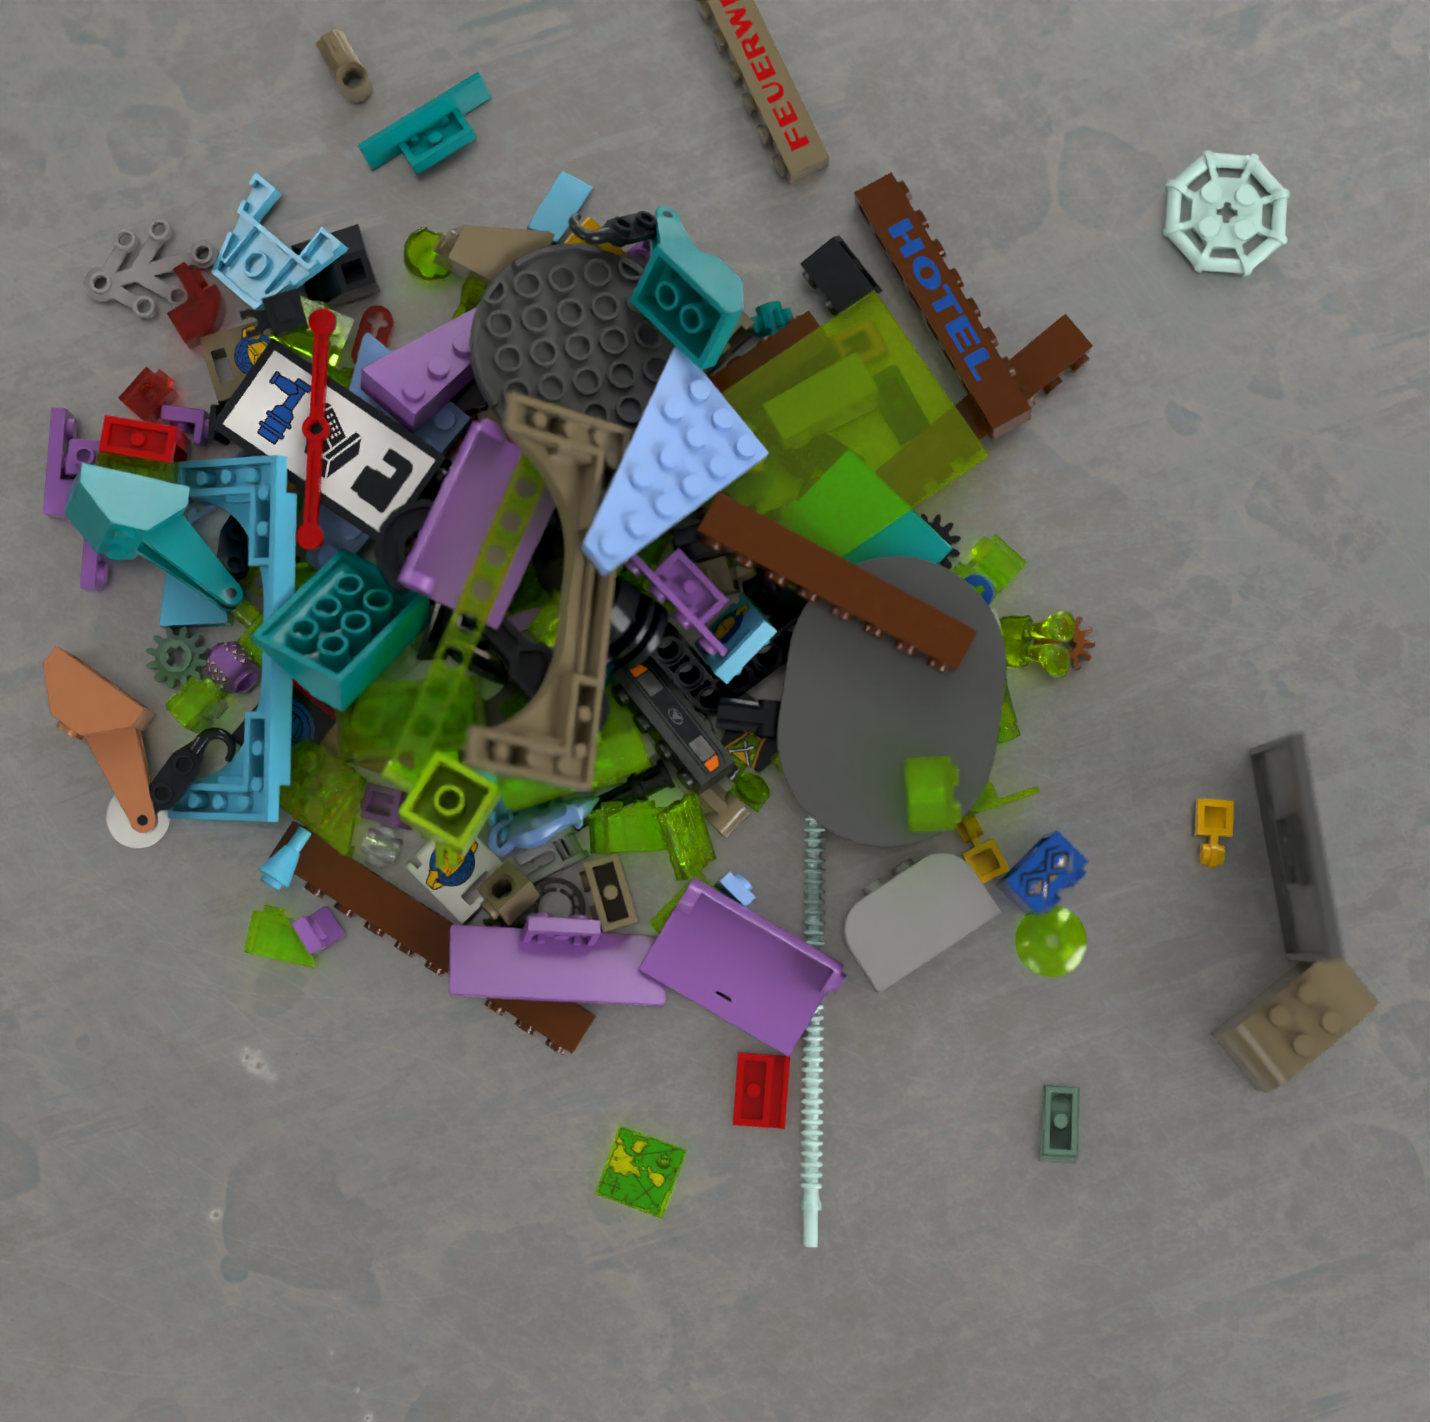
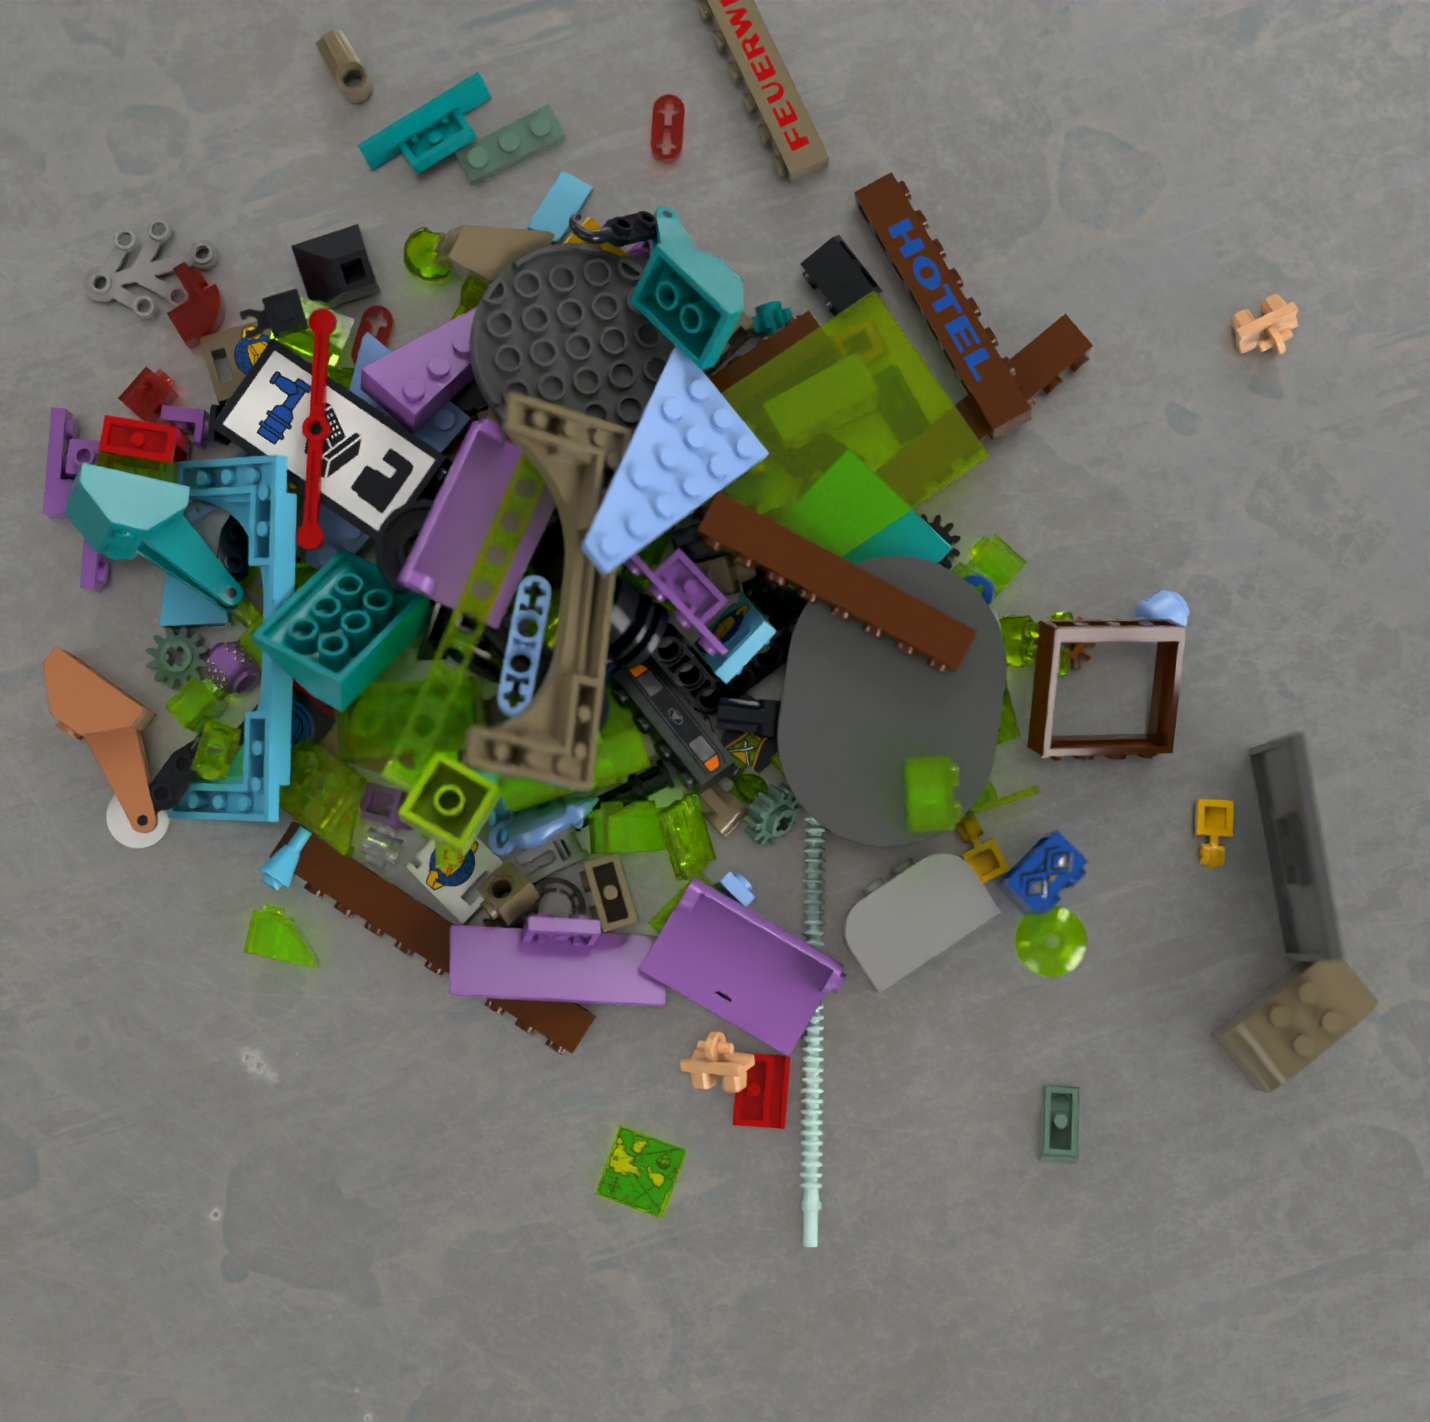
medium azure wing [211,172,349,311] -> none
medium lavender bracket [291,906,345,954] -> none
light aqua plate [1162,150,1290,277] -> none
none -> clear neon green brick [191,719,241,780]
none -> sand green plate [455,104,566,185]
none -> light blue beam [498,575,551,717]
none -> clear red beam [651,94,685,164]
none -> light nougat hips [680,1031,755,1092]
none -> sand green gear [743,783,801,846]
none -> reddish brown window [1027,619,1187,761]
none -> light blue head [1135,589,1189,627]
none -> light nougat hips [1232,294,1298,356]

